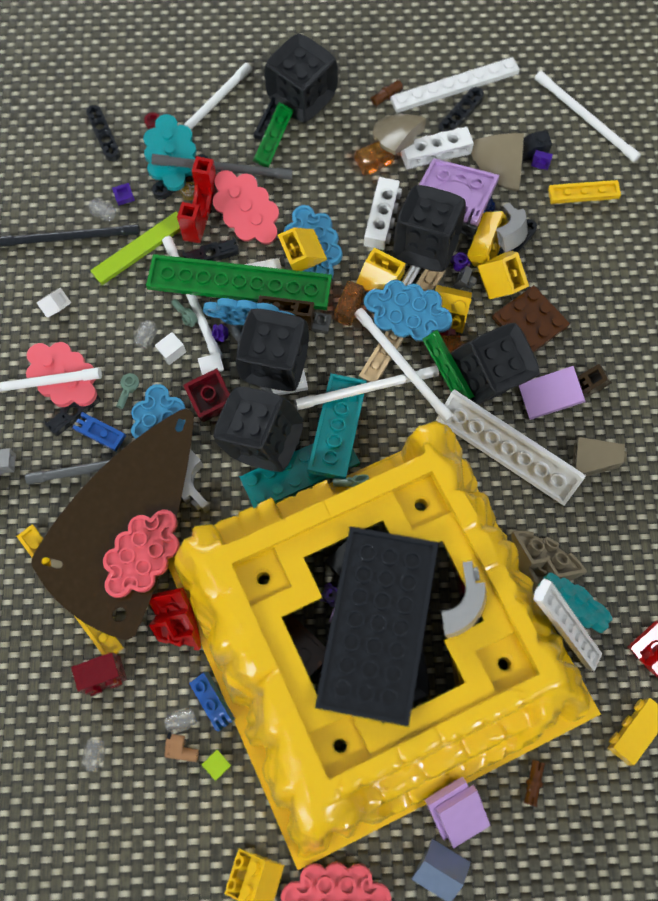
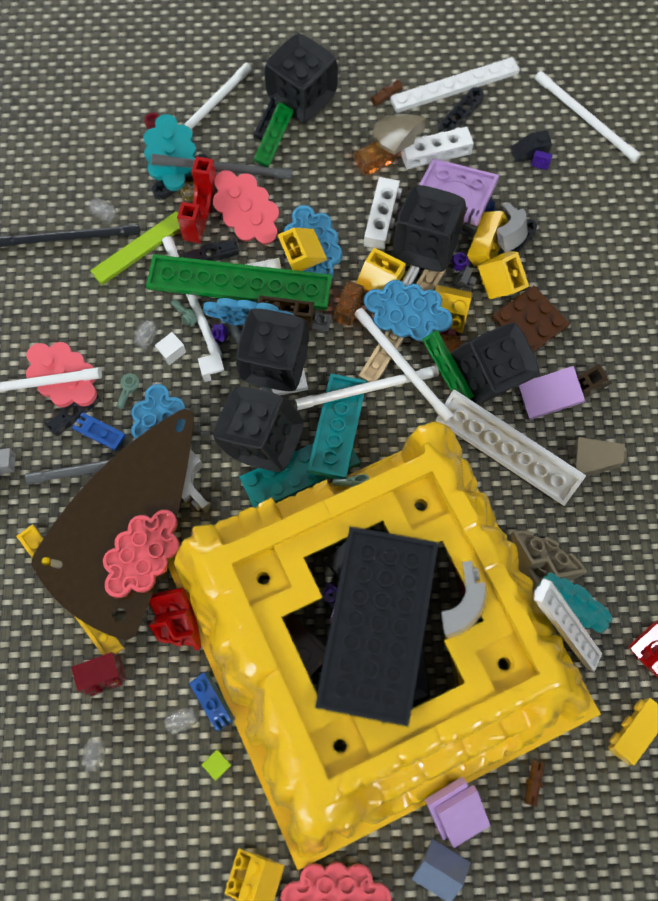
white panel [36,287,71,317] -> none
black beam [86,105,120,162] -> none
dark purple plate [112,183,135,206] -> none
medium nougat piece [165,732,199,762] -> none
dark red brick [183,368,230,422] -> none
dark tan brick [471,133,524,191] -> none
yellow plate [548,180,621,204] -> none

